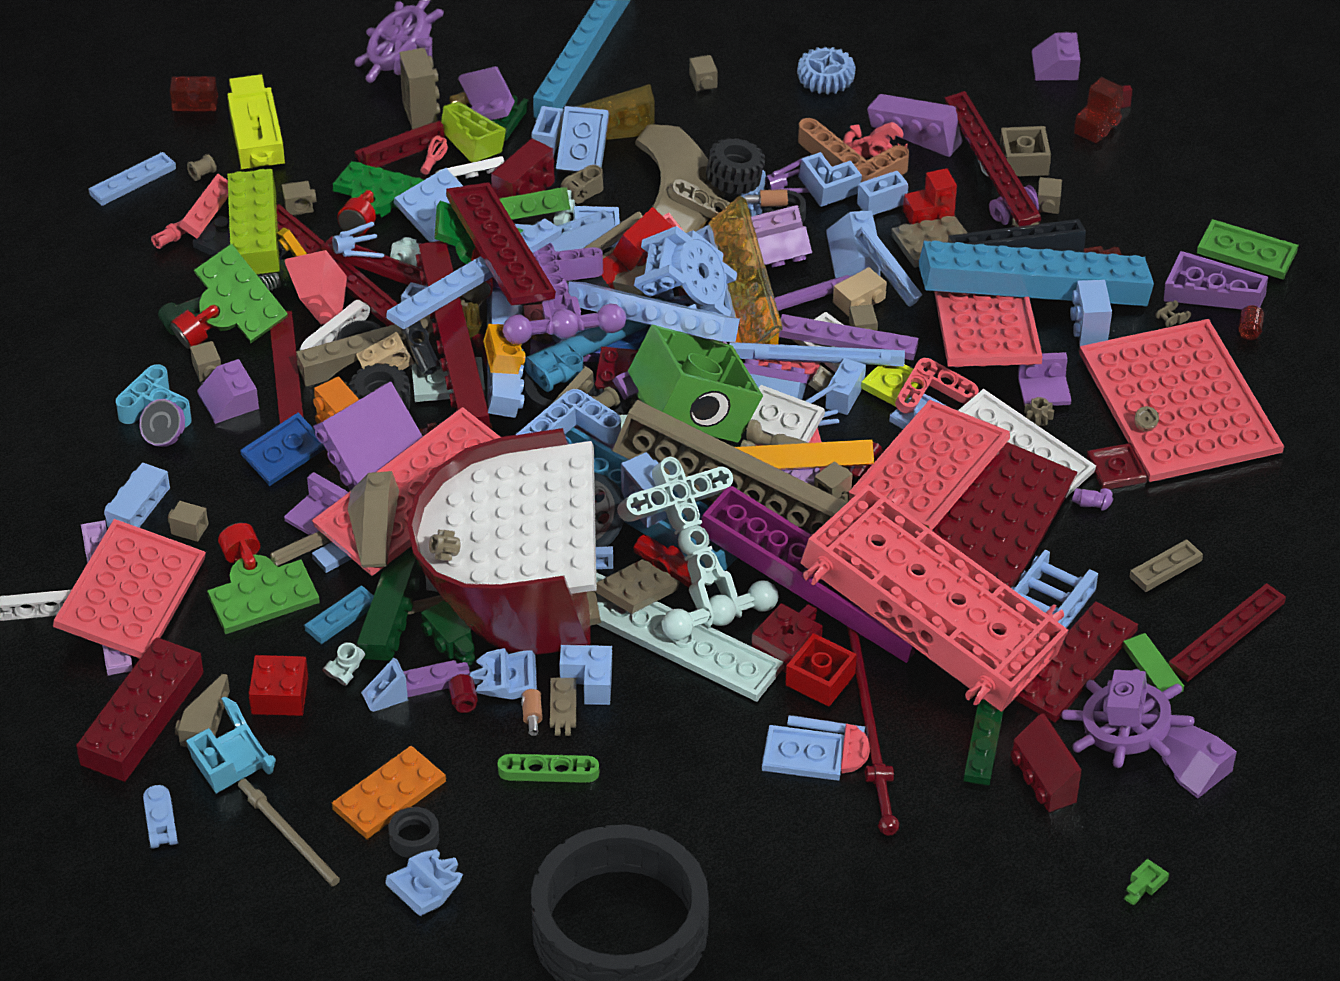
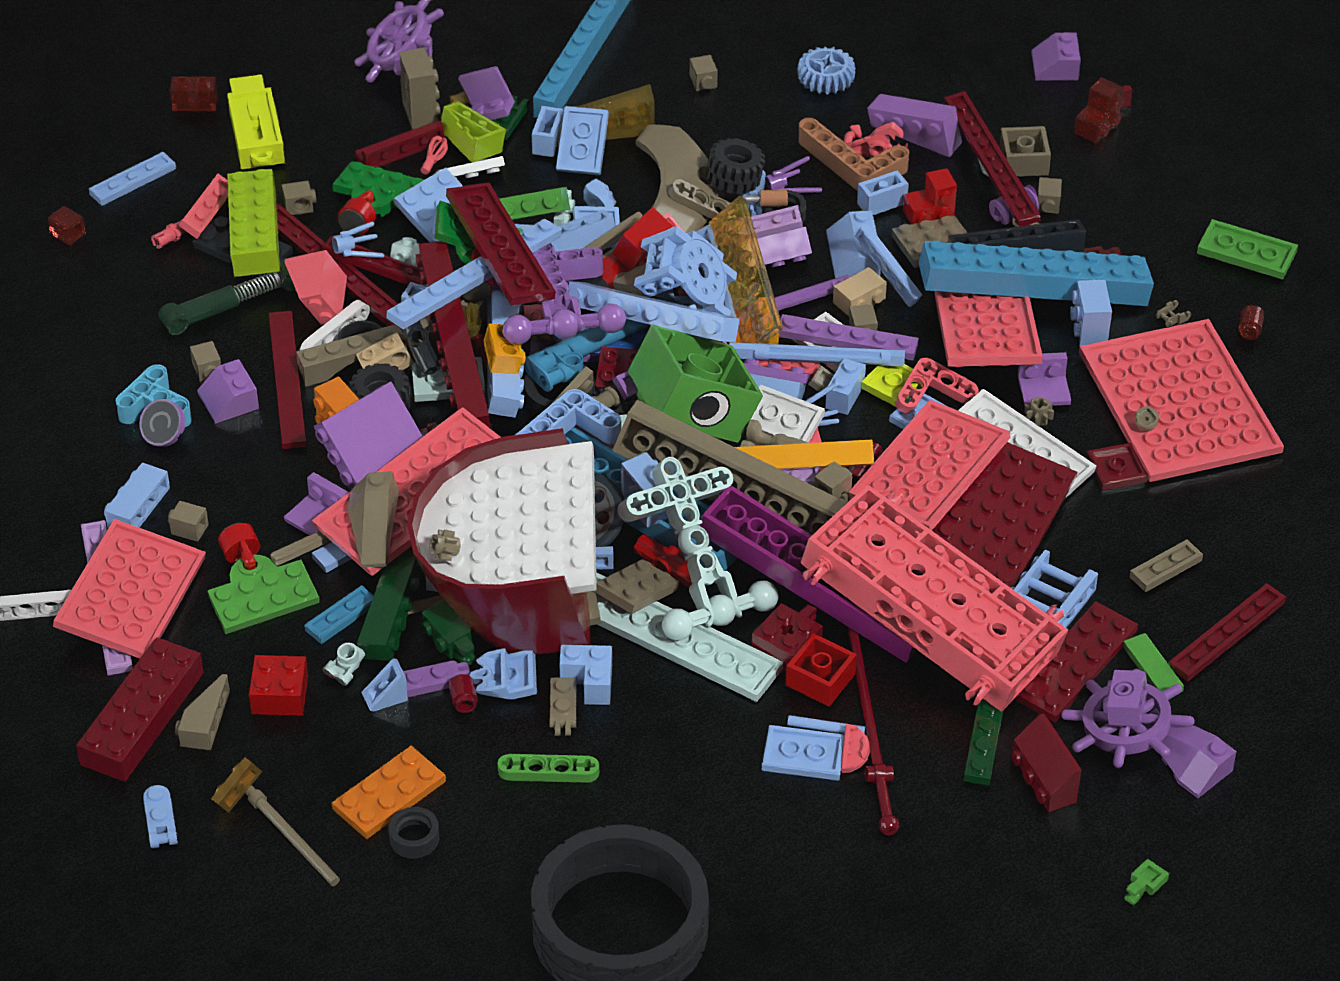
bright green plate [171,244,288,349] -> none
medium azure piece [186,697,275,793] -> none
dark tan bush [187,154,216,181] -> none
blue tile [240,412,326,486] -> none
light orange plate [277,228,307,257] -> none
light blue plate [385,849,463,916] -> none
dark red brick [491,138,555,199] -> none
nougat piece [521,689,542,736] -> none
dark tan piece [561,165,603,203] -> none
light blue brick [798,152,862,207] -> none
medium lavender arm [1072,488,1113,511] -> none
medium lavender wedge [1164,251,1268,311] -> none
none -> clear red brick [48,206,86,245]
none -> pearl gold plate [211,757,262,813]
none -> light blue rock [584,179,616,207]

